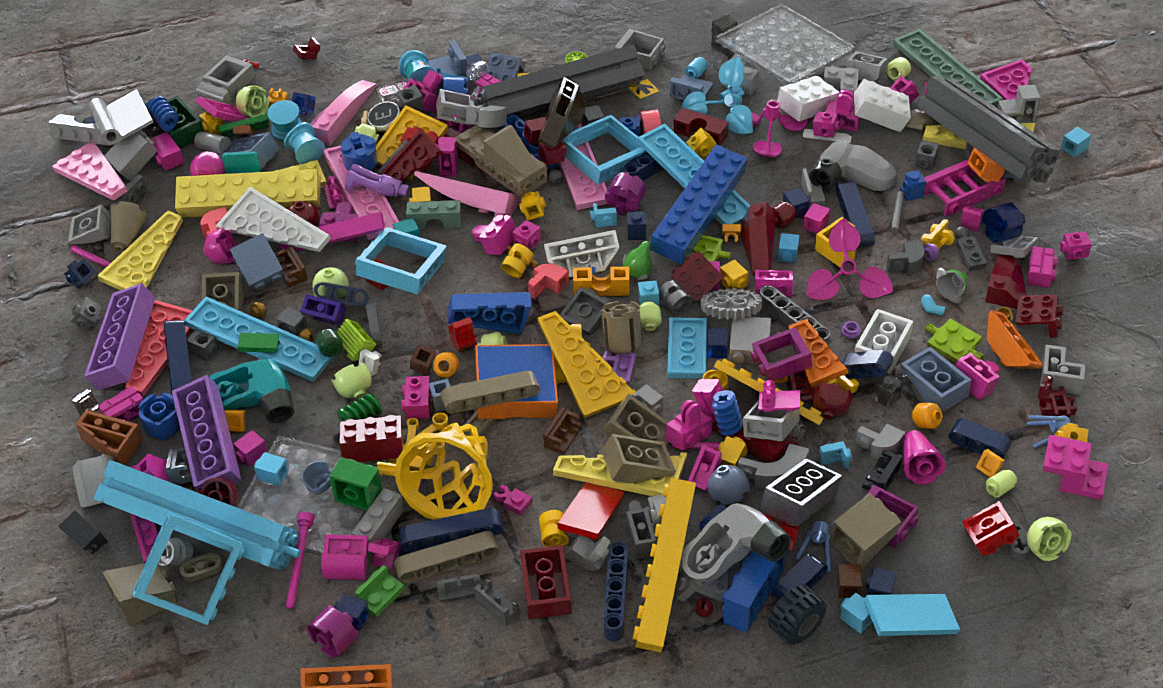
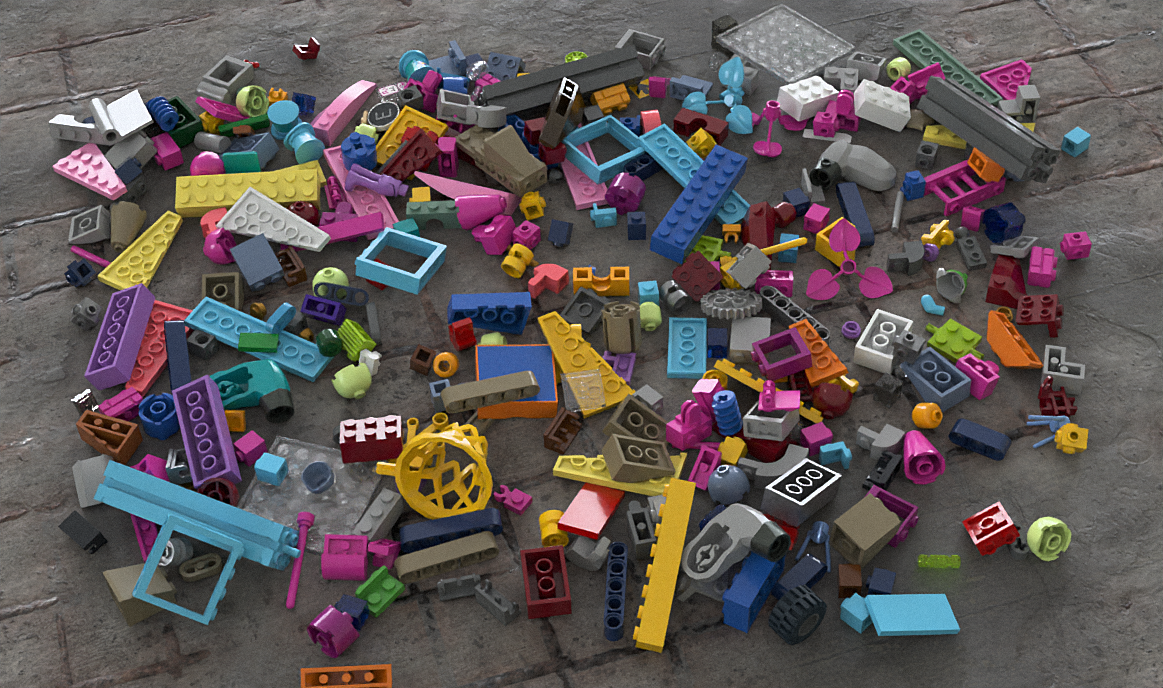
green brick [329,457,382,511] -> none
green piece [337,393,382,422] -> none
dark pink brick [401,376,431,419] -> none
white wedge [544,230,619,278] -> none
bright green hat [622,241,652,281] -> none
medium azure brick [685,57,708,79] -> none
dark red hinge [695,598,713,617] -> none
dark blue beam [841,350,894,379] -> none
light orange tile [976,449,1005,478] -> none
yellowish green brick [986,470,1017,497] -> none
dark pink bracket [1043,435,1108,500] -> none
none -> dark blue brick [114,156,142,185]
none -> dark azure beam [265,302,296,334]
none -> dark pink cone [455,194,507,231]
none -> dark blue brick [548,219,574,247]
none -> clear plate [561,369,606,412]
none -> light orange brick [590,83,631,116]
none -> dark pink slope [649,76,671,98]
none -> yellow piece [720,237,807,266]
none -> light grey brick [726,243,772,289]
none -> dark pink brick [800,422,833,457]
none -> flat silver brick [892,330,925,365]
none -> dark pink bracket [908,62,945,99]
none -> clear neon green axle [918,554,961,568]

